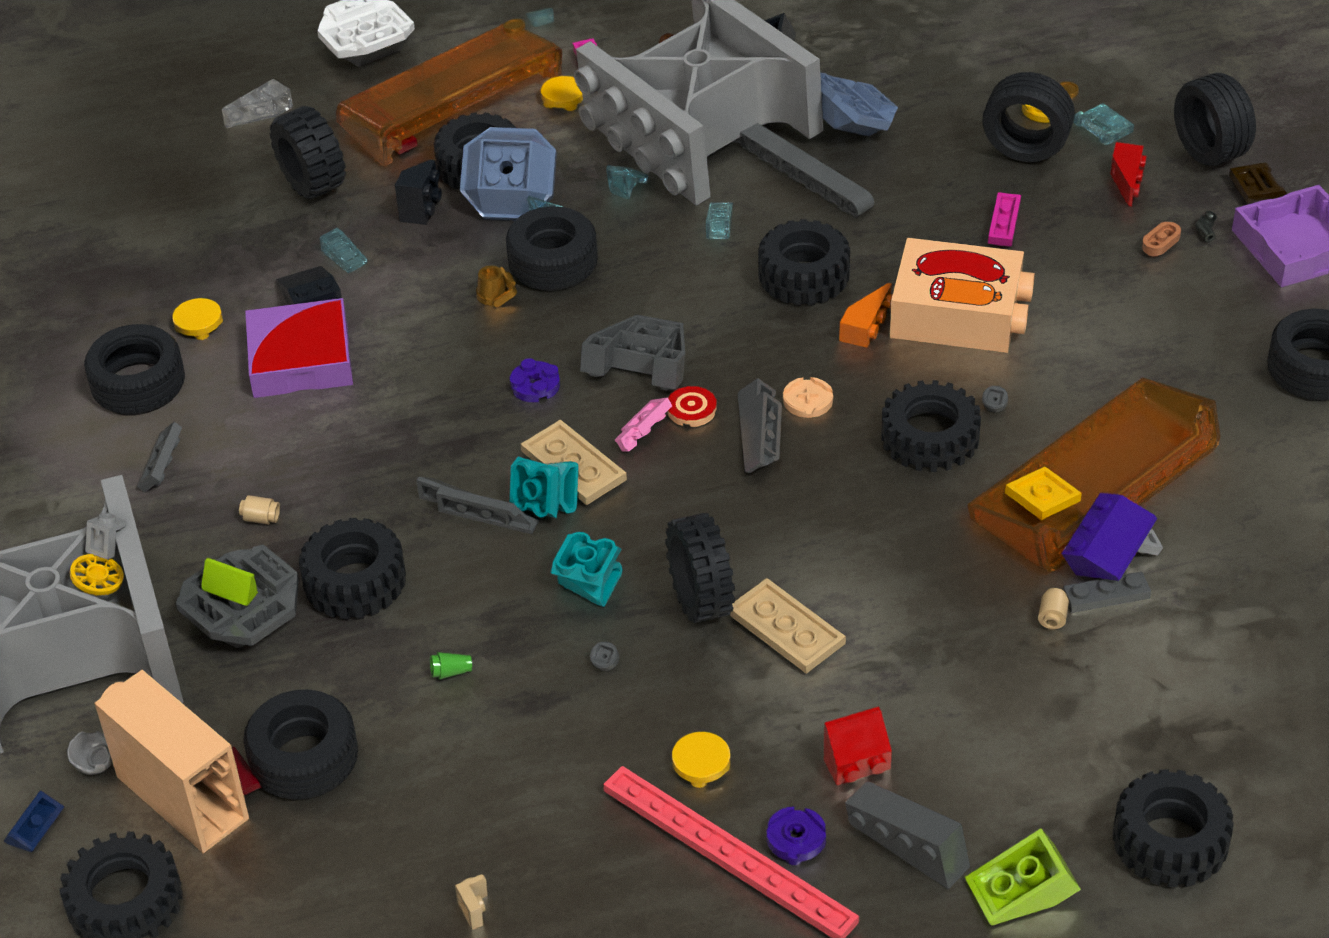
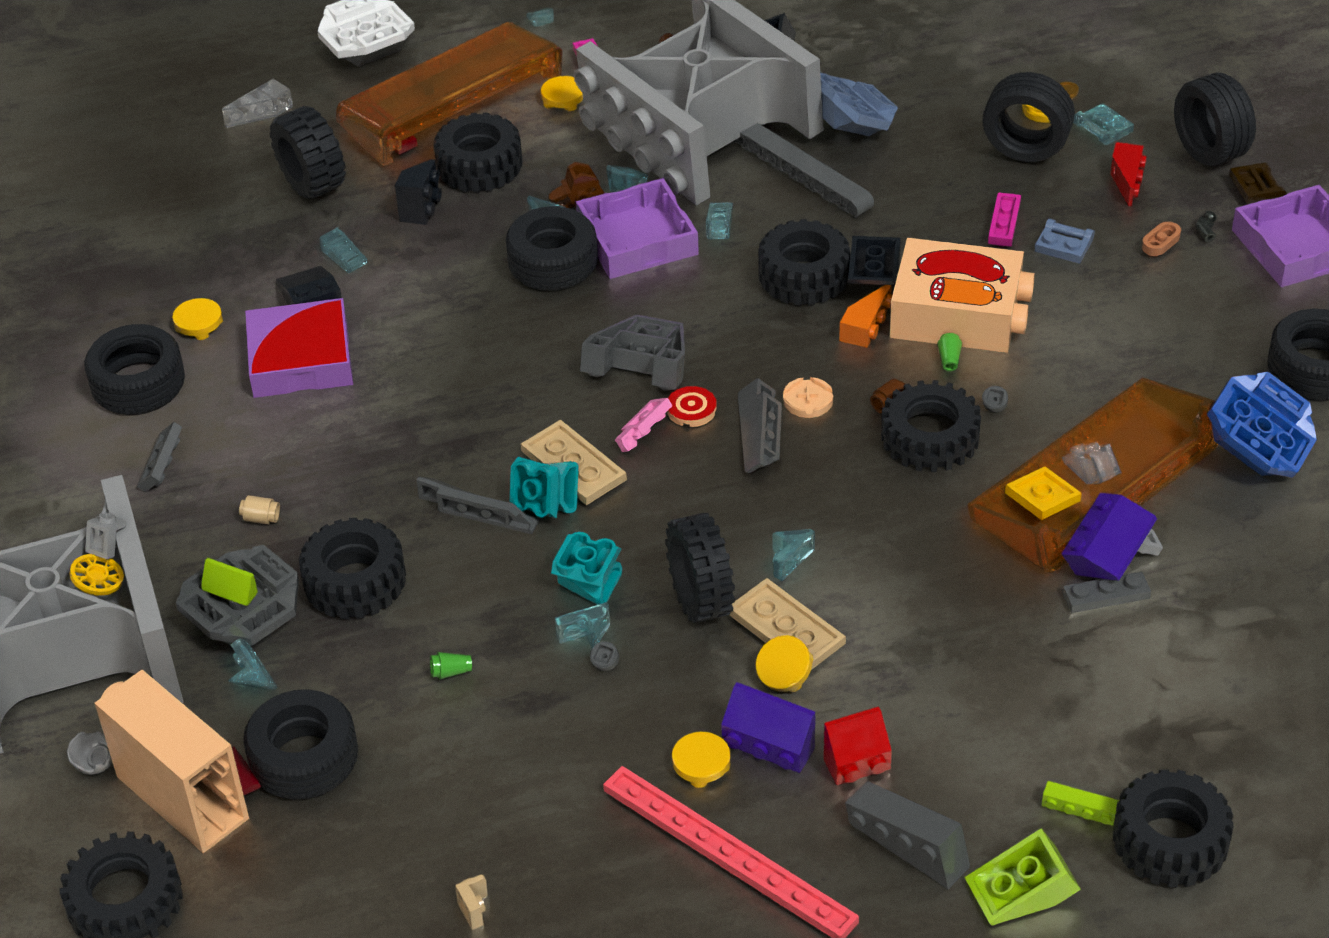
dark blue slope [4,790,65,852] -> none
sand blue piece [460,127,557,221] -> none
pearl gold piece [476,265,517,307] -> none
pearl gold piece [503,19,526,33] -> none
dark purple plate [510,358,560,402] -> none
dark purple plate [766,807,826,865] -> none
tan brick [1038,588,1069,629] -> none
none -> clear light blue slope [228,638,278,690]
none -> reddish brown hinge [548,162,605,208]
none -> clear light blue slope [555,602,610,648]
none -> medium lavender tile [576,178,699,279]
none -> dark purple slope [721,682,815,773]
none -> yellow tile [756,635,813,693]
none -> clear light blue slope [773,529,815,581]
none -> black slope [848,236,901,285]
none -> reddish brown brick [870,378,905,413]
none -> bright green cone [937,333,962,371]
none -> sand blue plate [1035,218,1095,264]
none -> lime piece [1042,781,1119,826]
none -> clear slope [1062,442,1122,485]
none -> blue piece [1207,372,1317,478]

